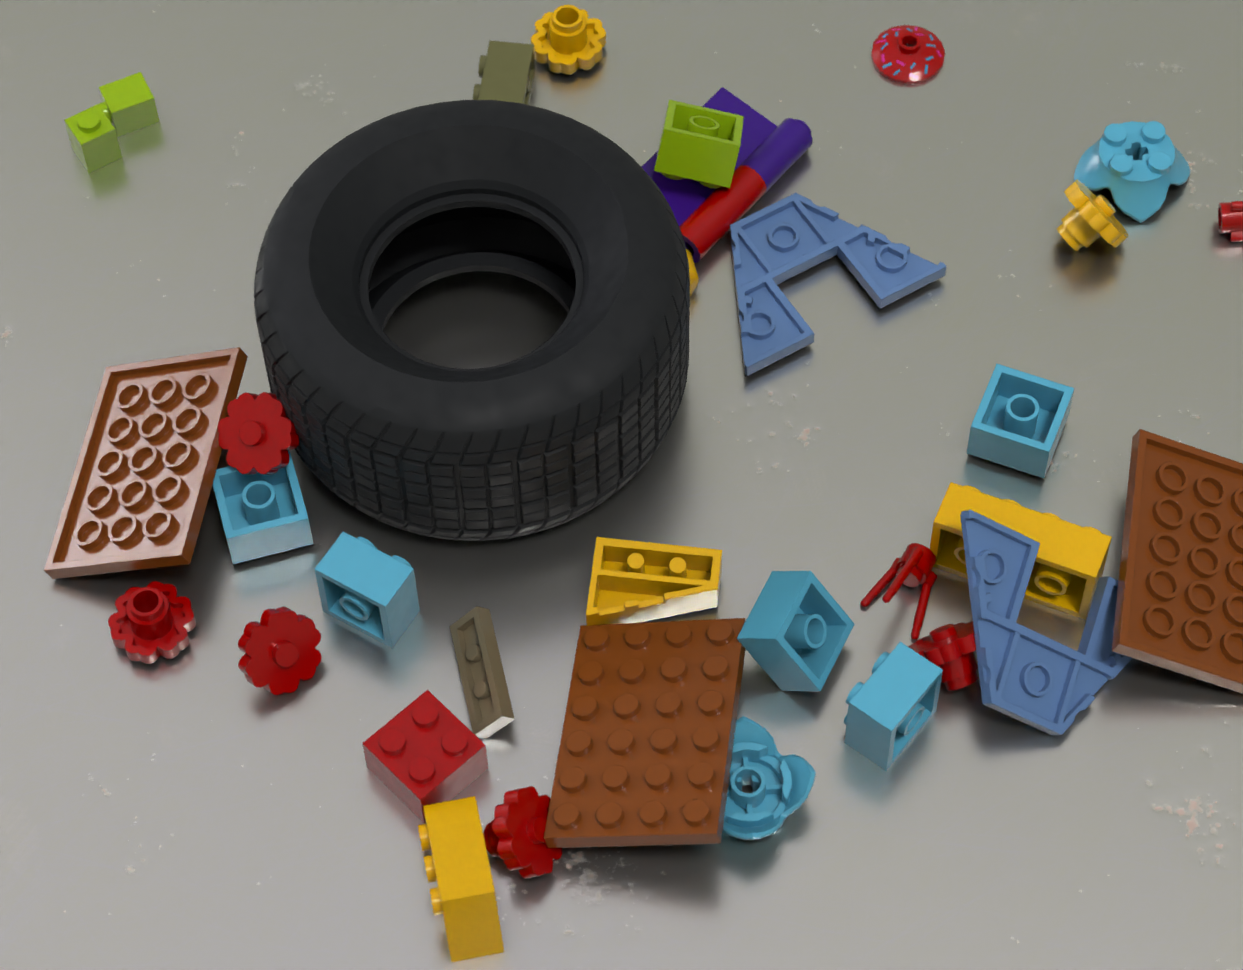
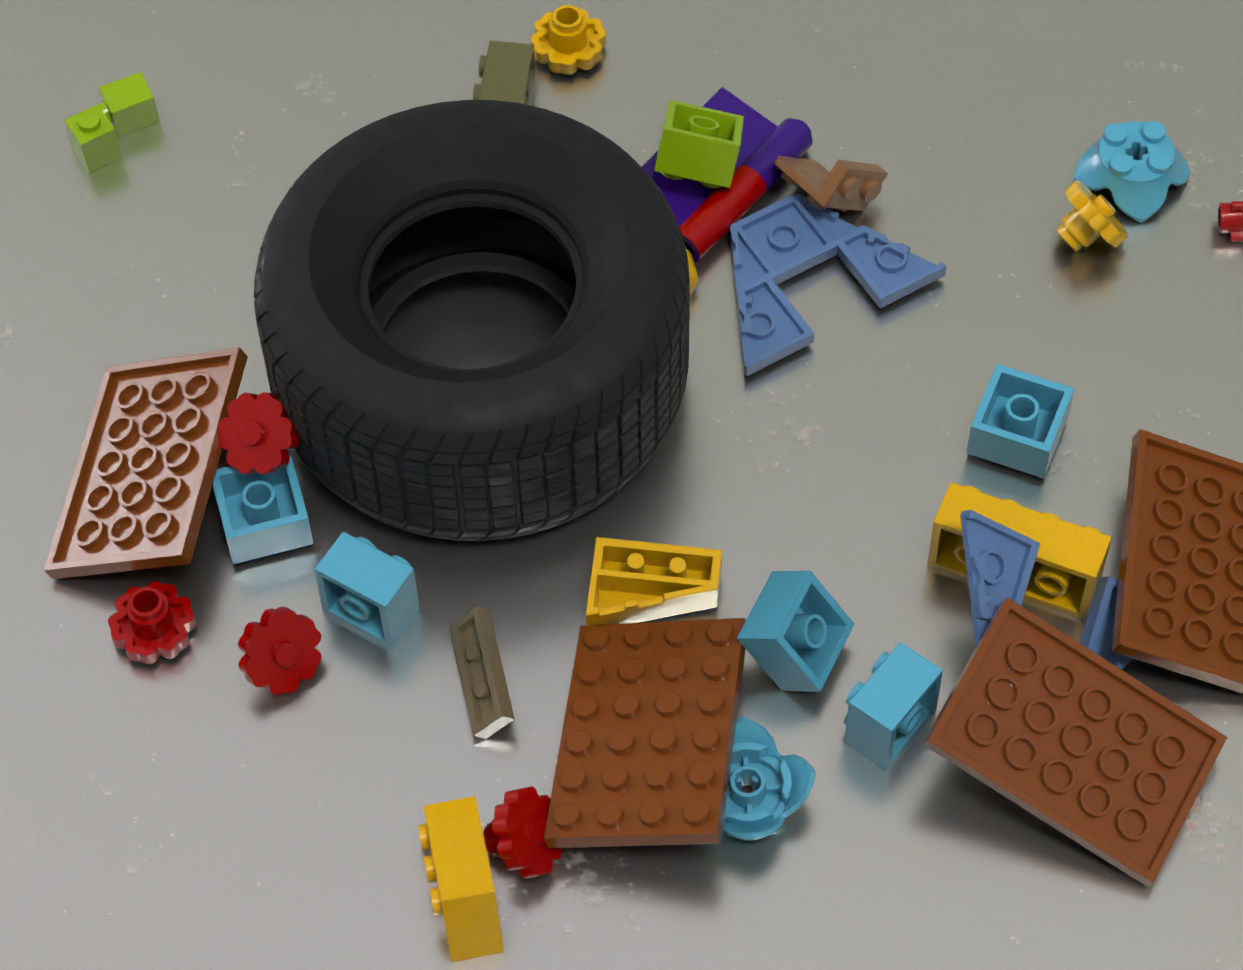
red brick [362,689,489,823] -> none
red plant [860,543,937,640] -> none
red dish [871,25,945,84] -> none
red plant [908,621,979,691] -> none
none -> medium nougat bracket [774,156,888,212]
none -> dark orange plate [922,597,1227,886]

